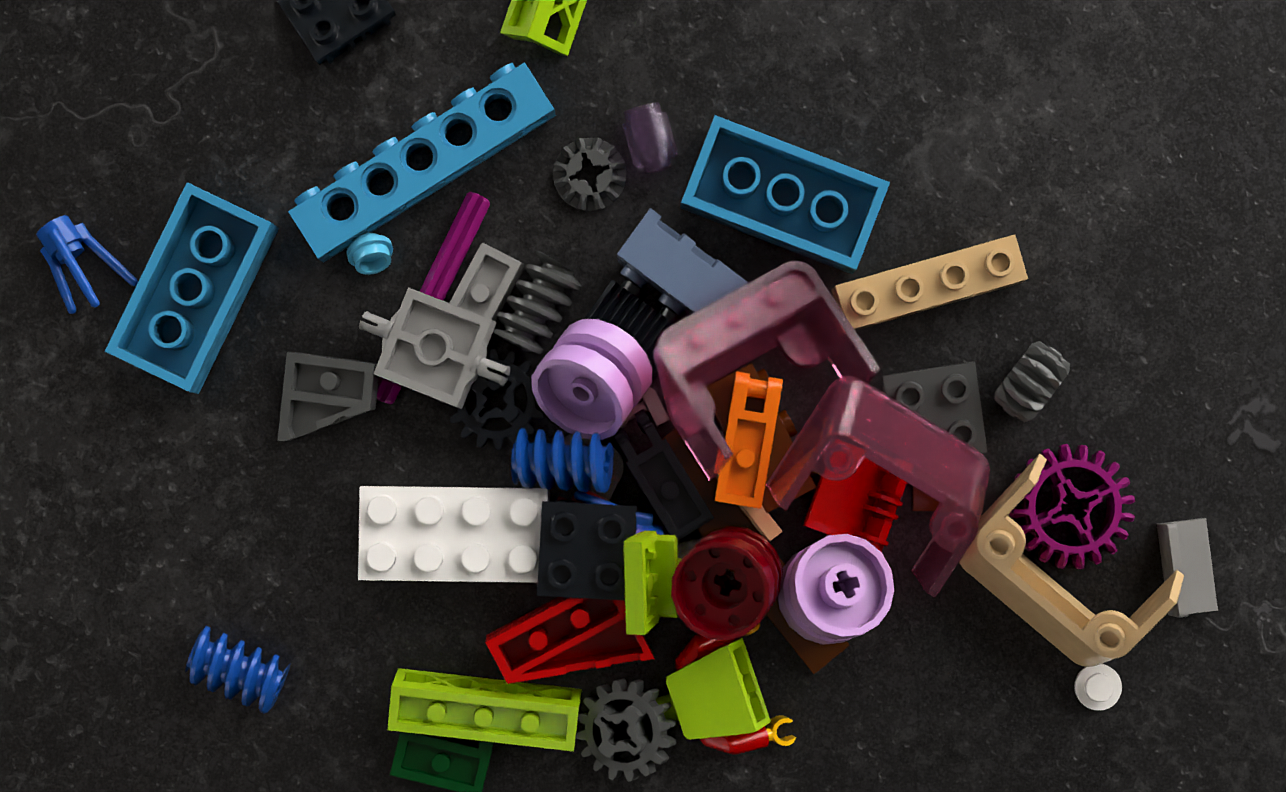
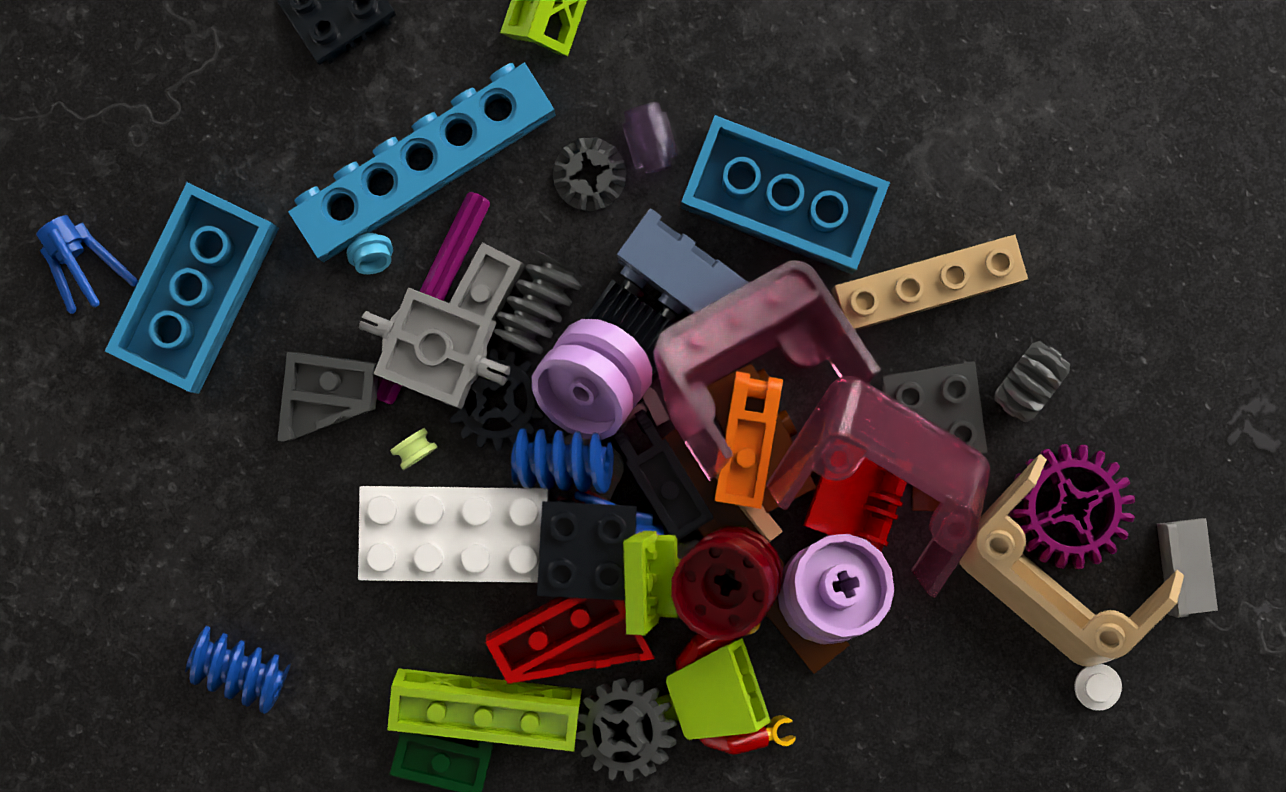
none -> yellowish green bush [390,428,437,470]

